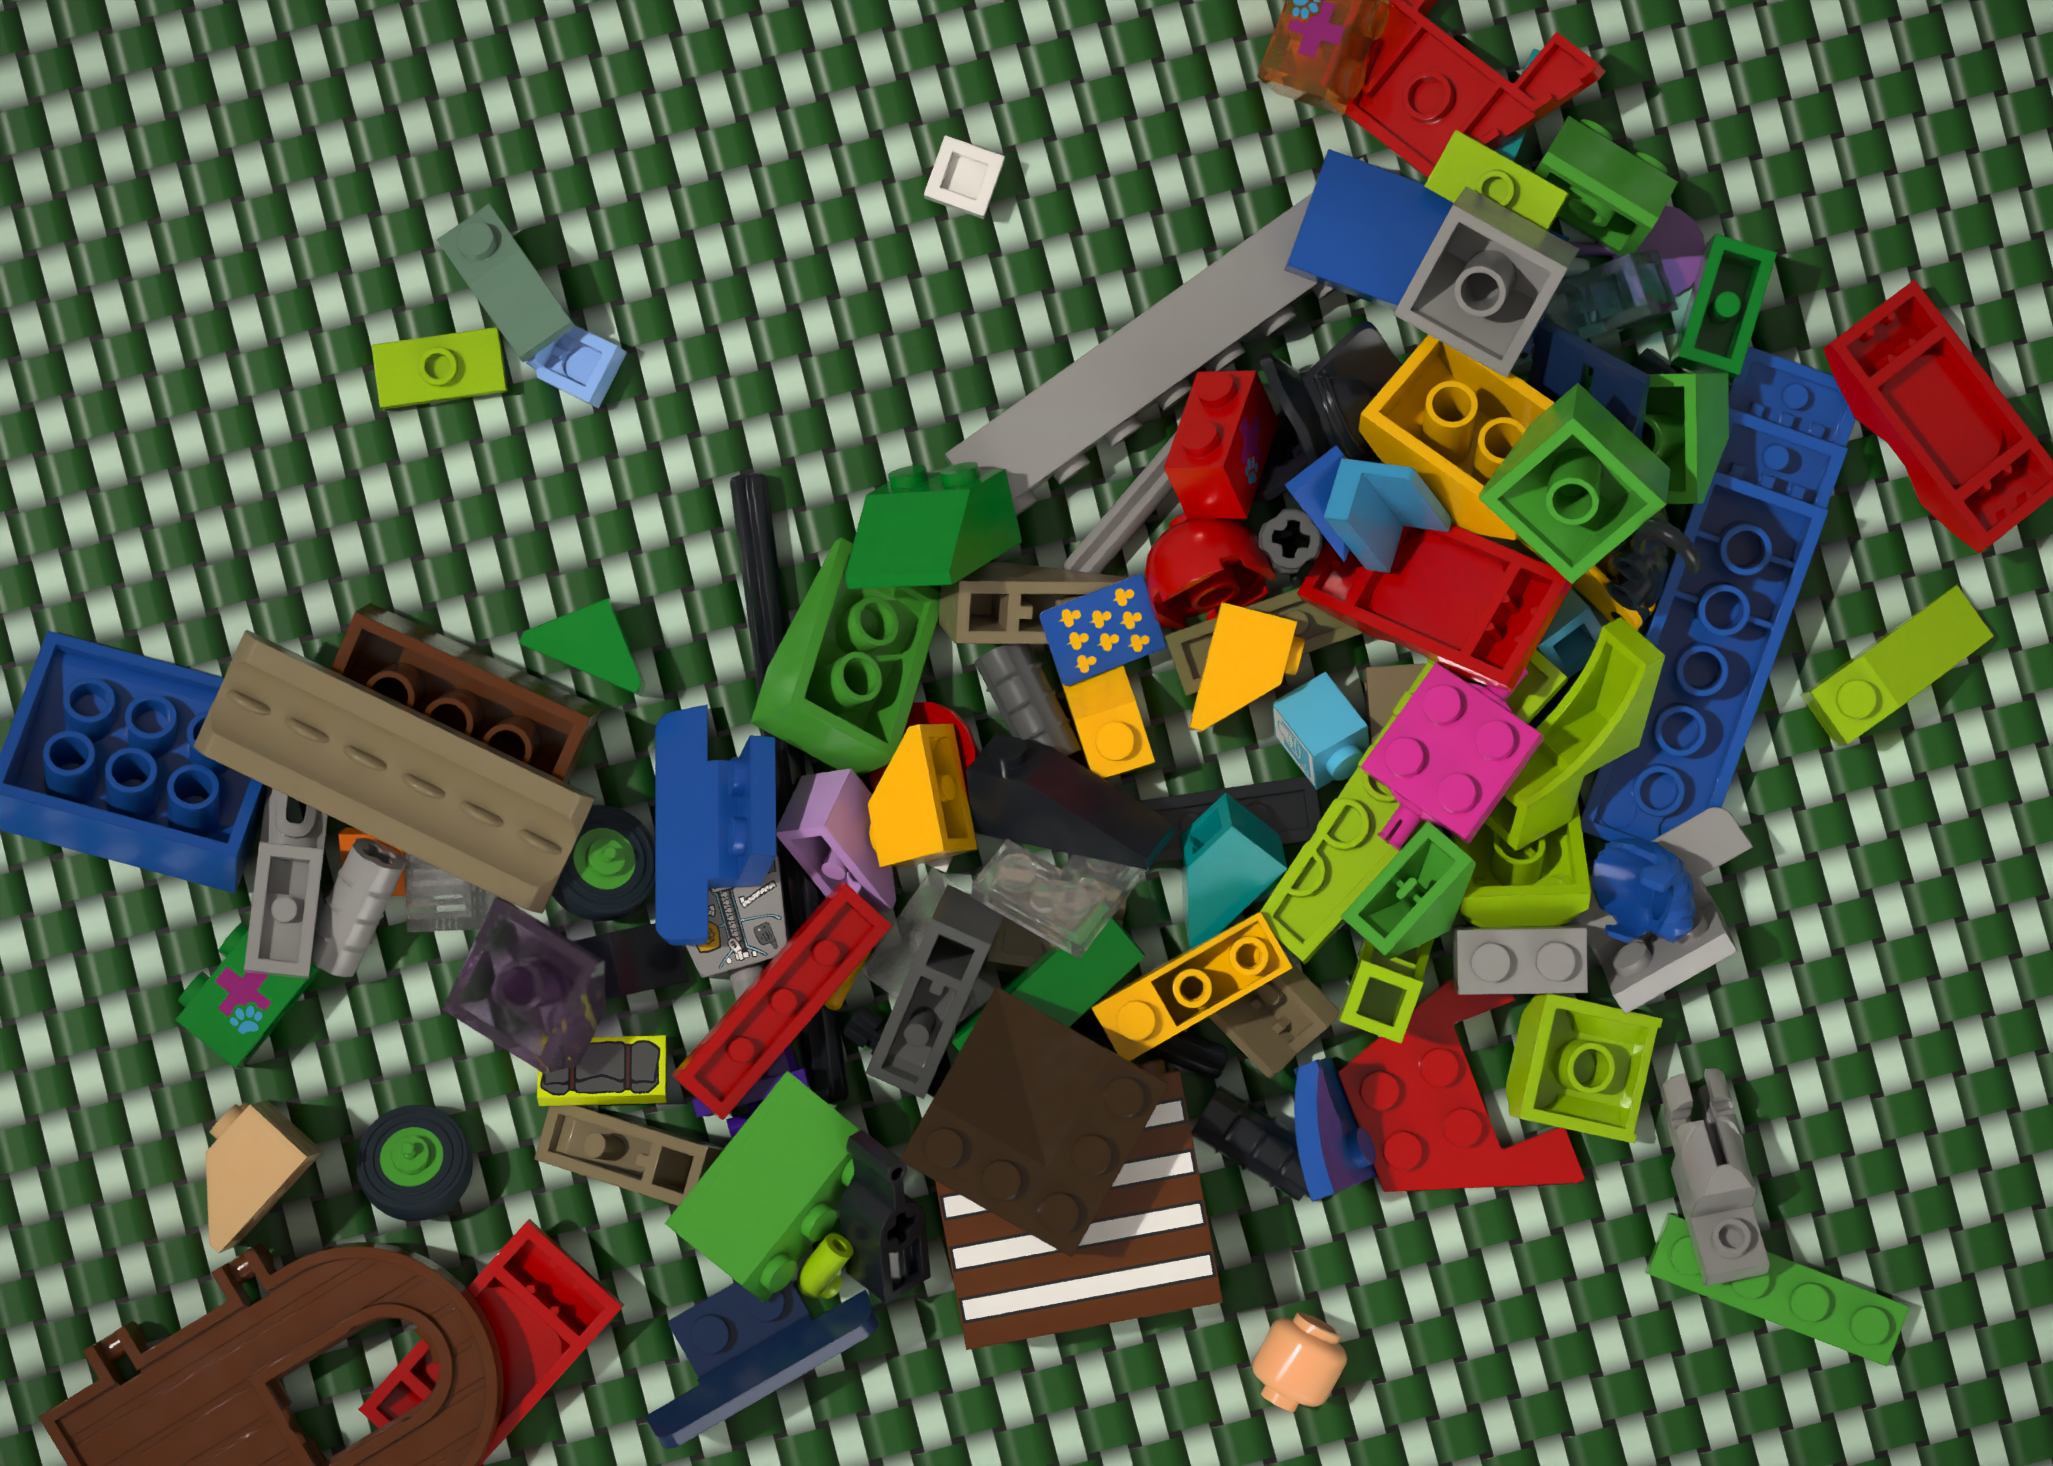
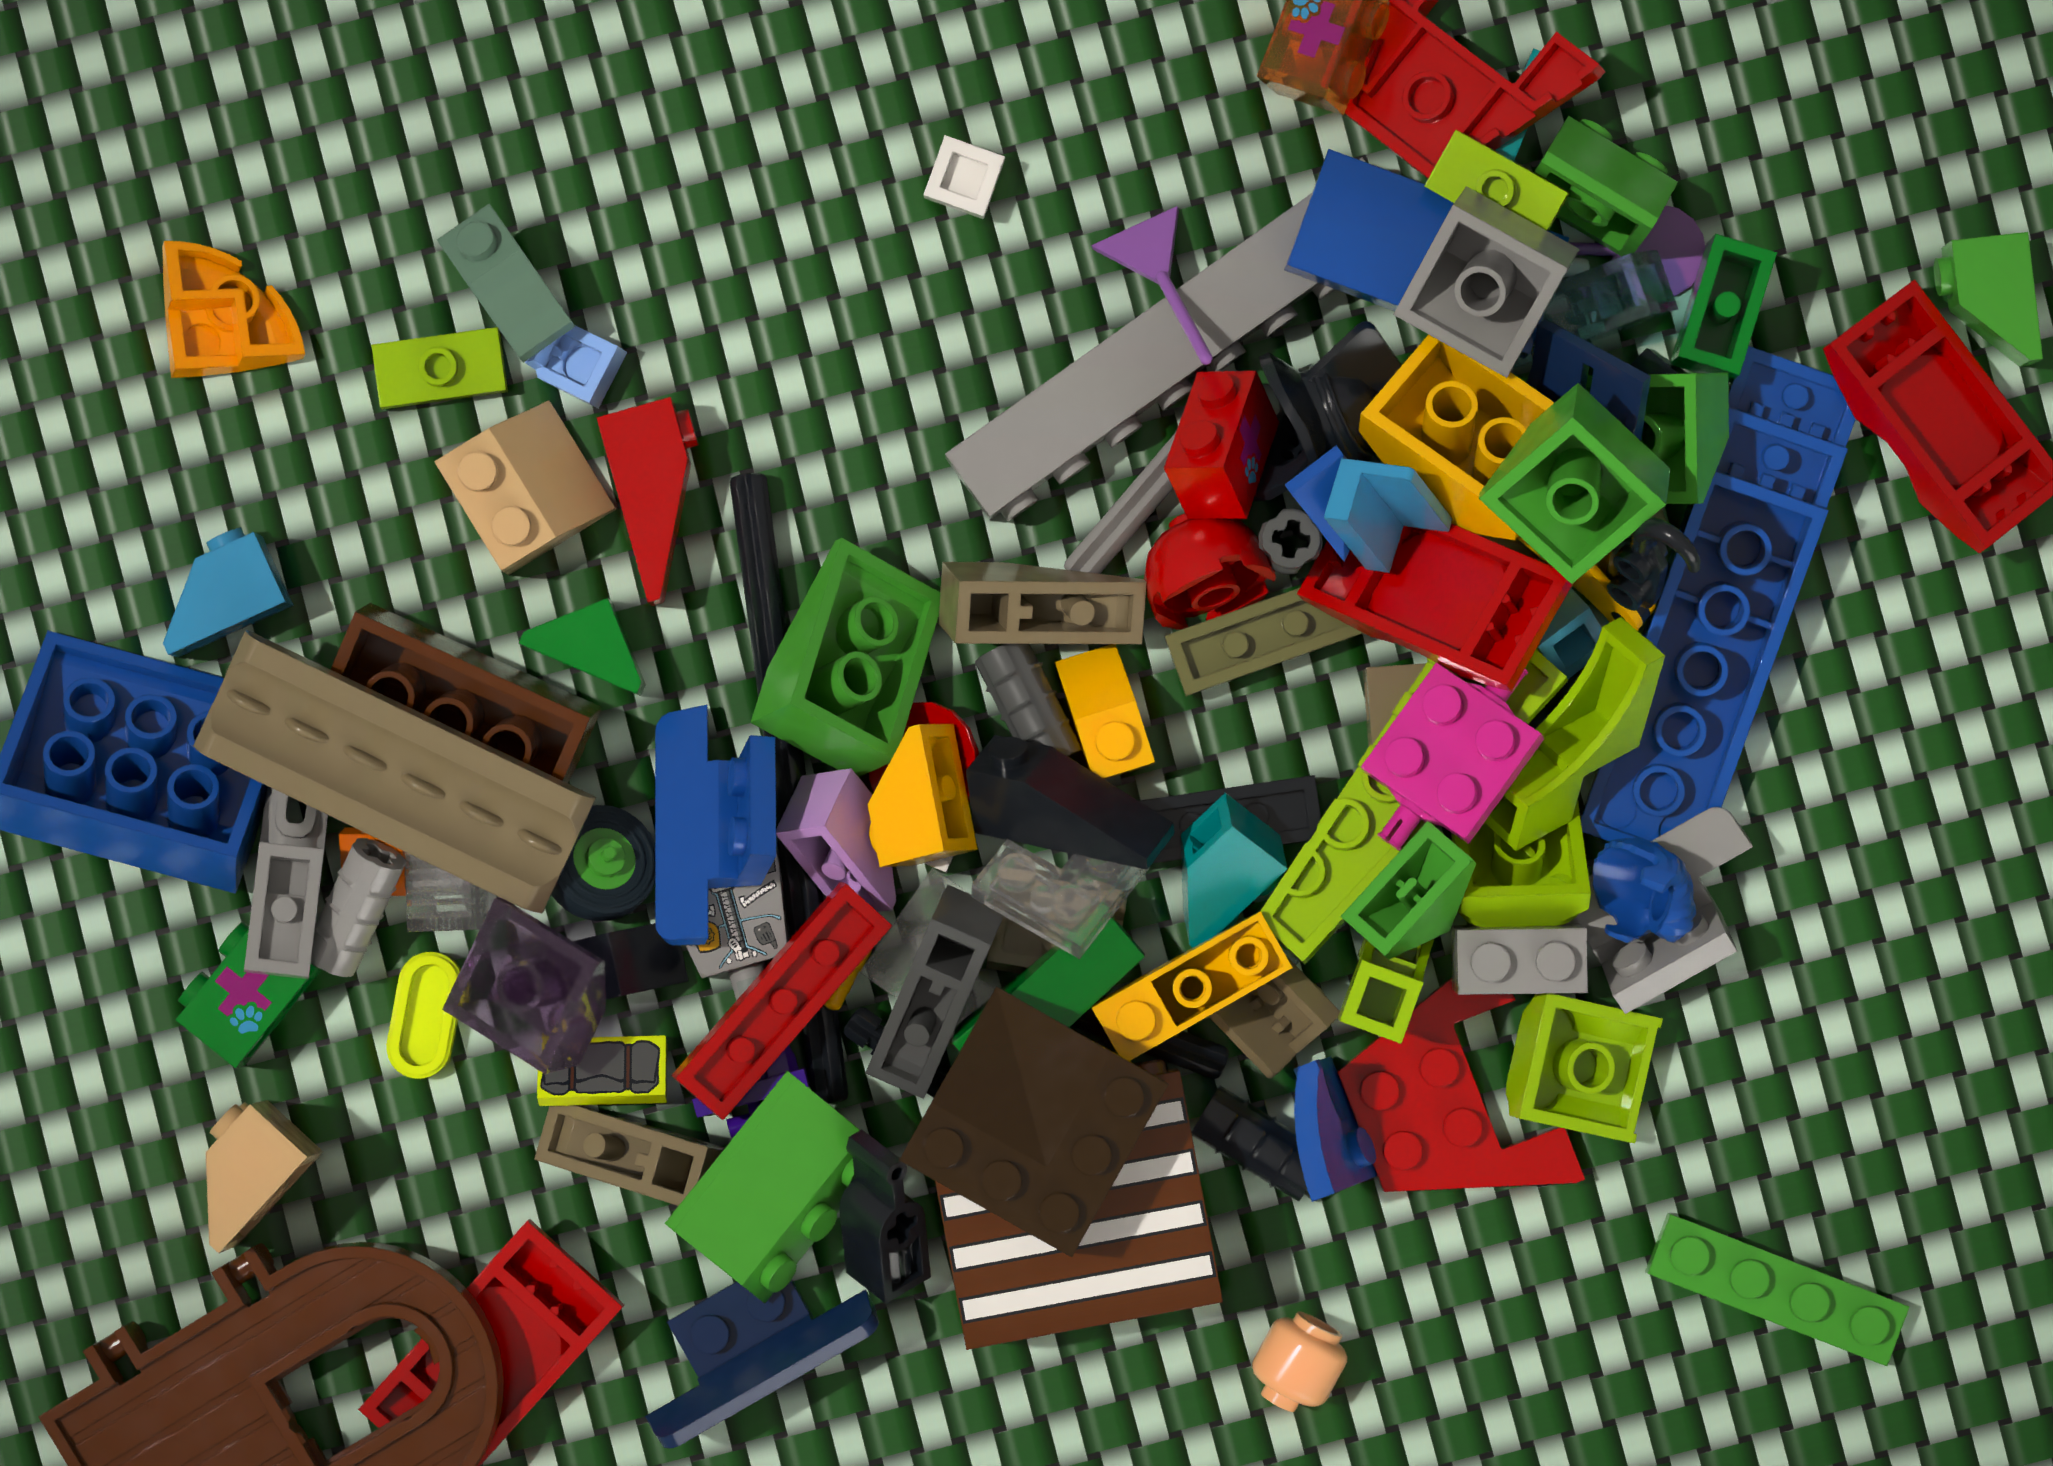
black wheel [356,1105,473,1221] -> none
lime arm [797,1233,853,1299] -> none
green slope [845,462,1022,589] -> none
blue sticker [1040,573,1167,686] -> none
yellow slope [1188,602,1305,733] -> none
medium azure brick [1272,672,1369,790] -> none
light grey plate [1661,1068,1770,1286] -> none
lime slope [1800,585,1994,747] -> none
none -> light orange brick [162,241,305,378]
none -> dark azure slope [163,527,294,658]
none -> neon yellow tile [386,952,464,1079]
none -> tan slope [434,400,616,576]
none -> red slope [596,397,698,606]
none -> medium lavender piece [1091,206,1213,365]
none -> bright green slope [1934,232,2043,367]

